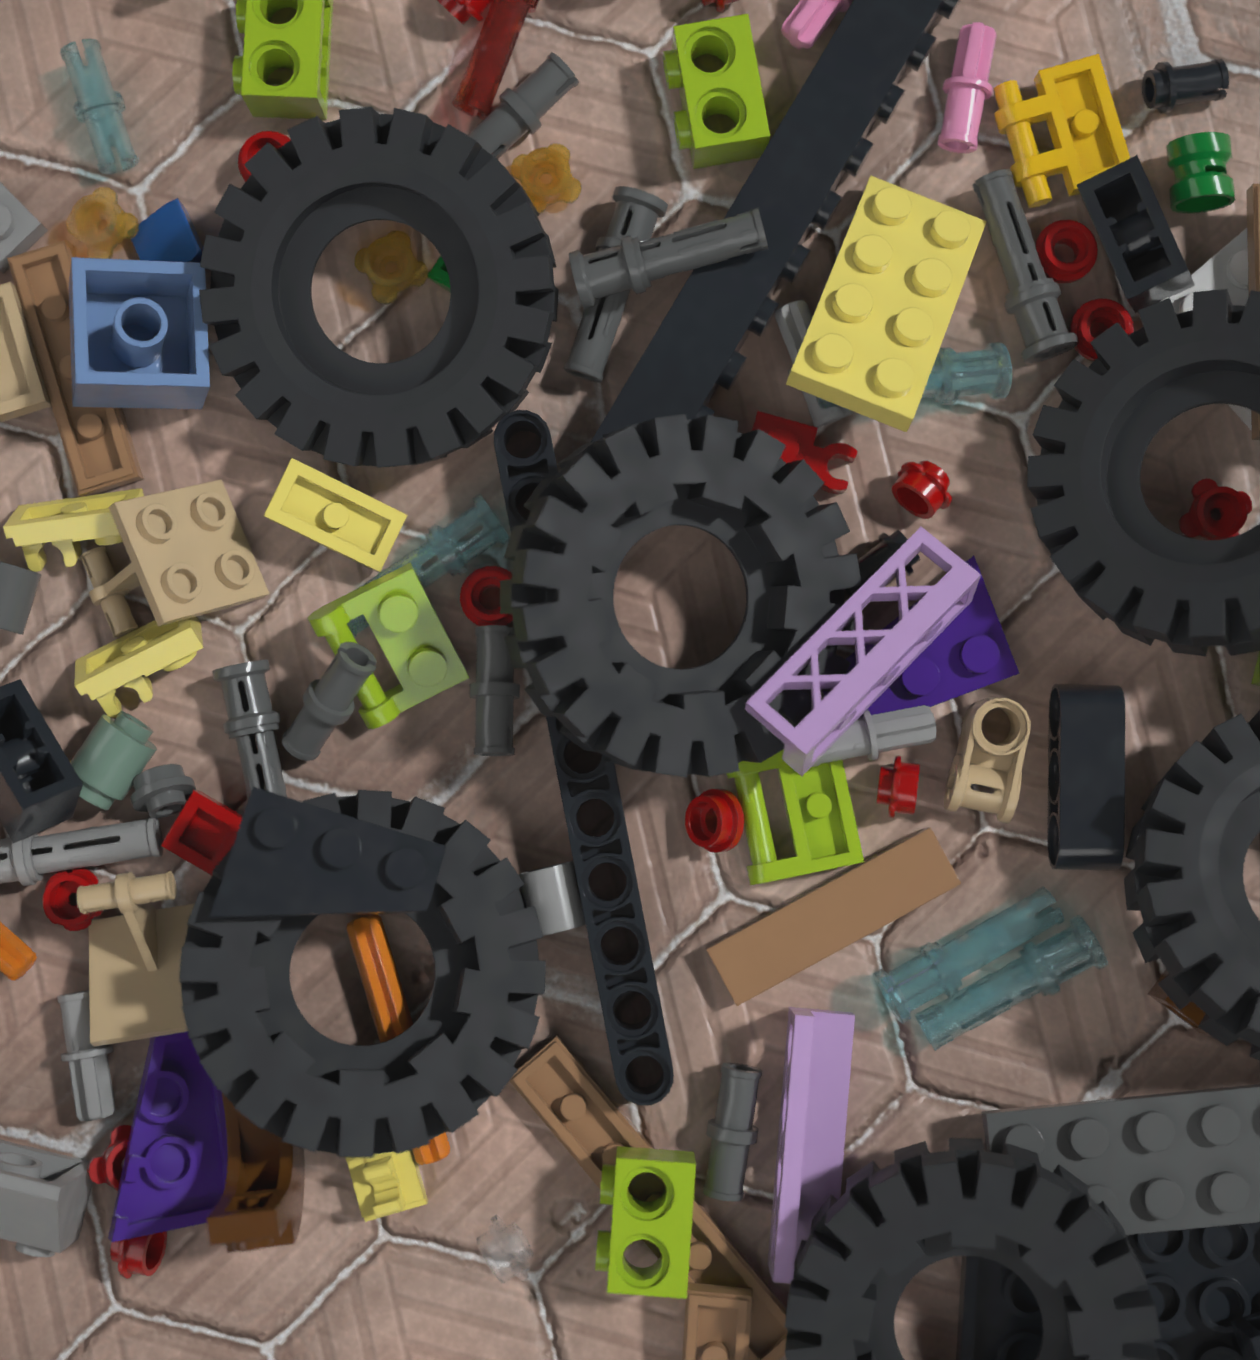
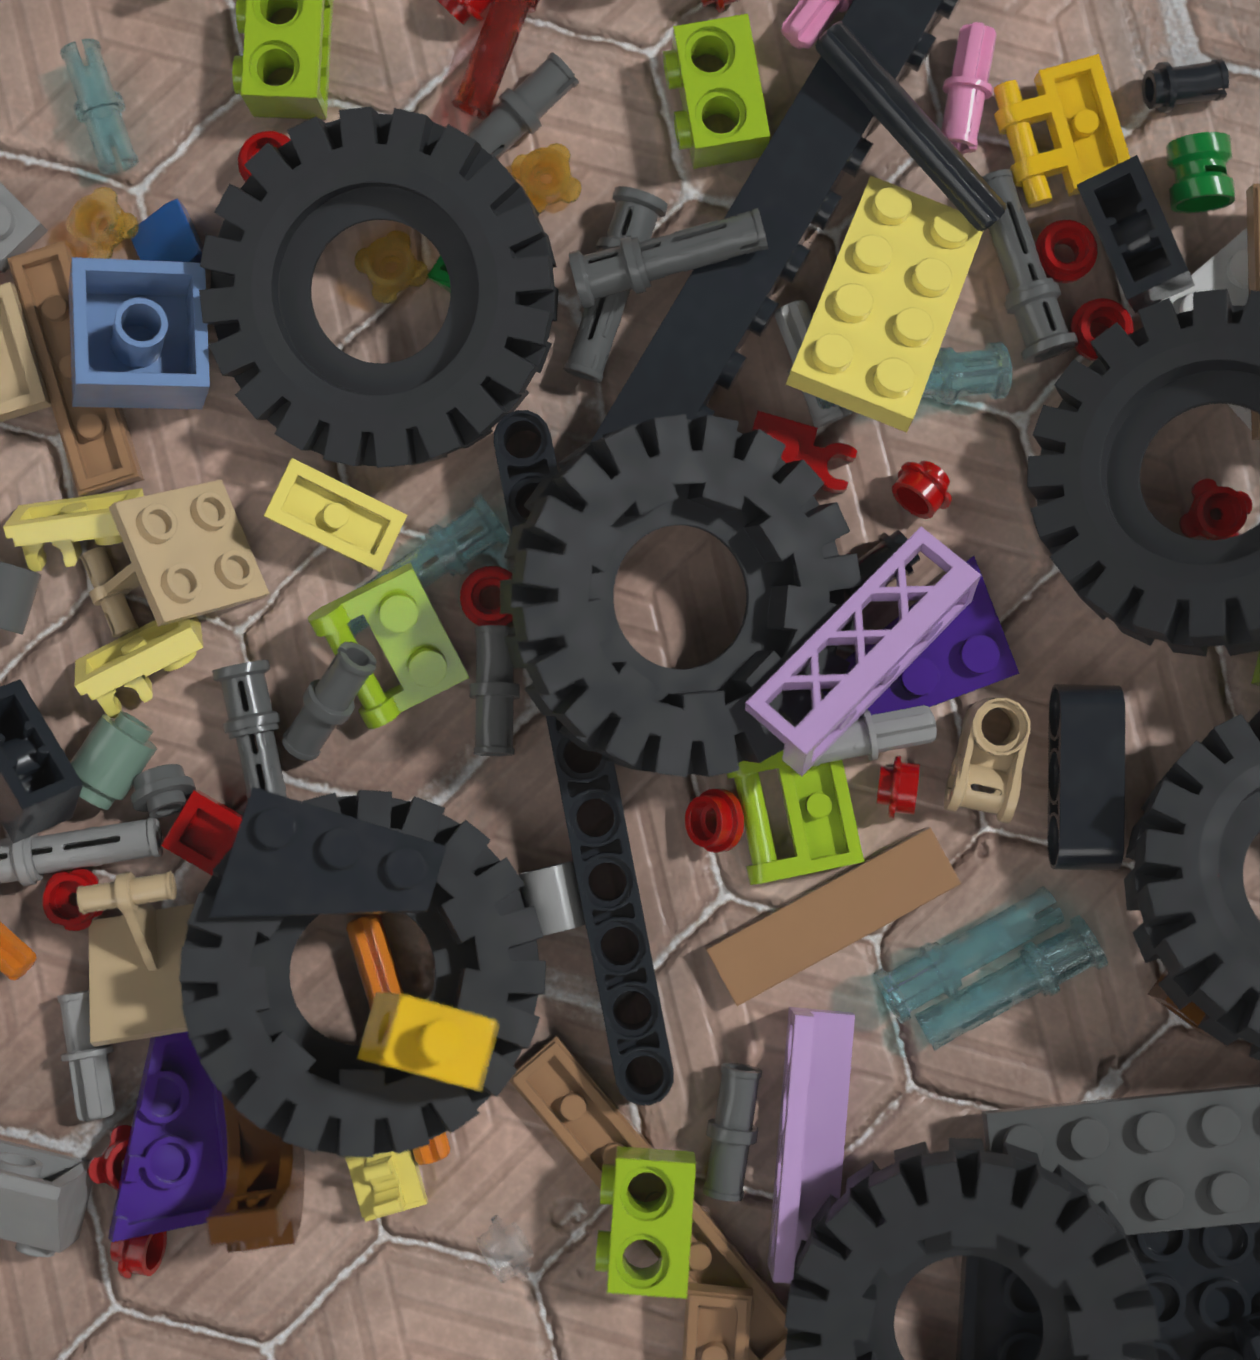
none -> yellow torso [357,992,500,1092]
none -> black axle [815,21,1007,231]

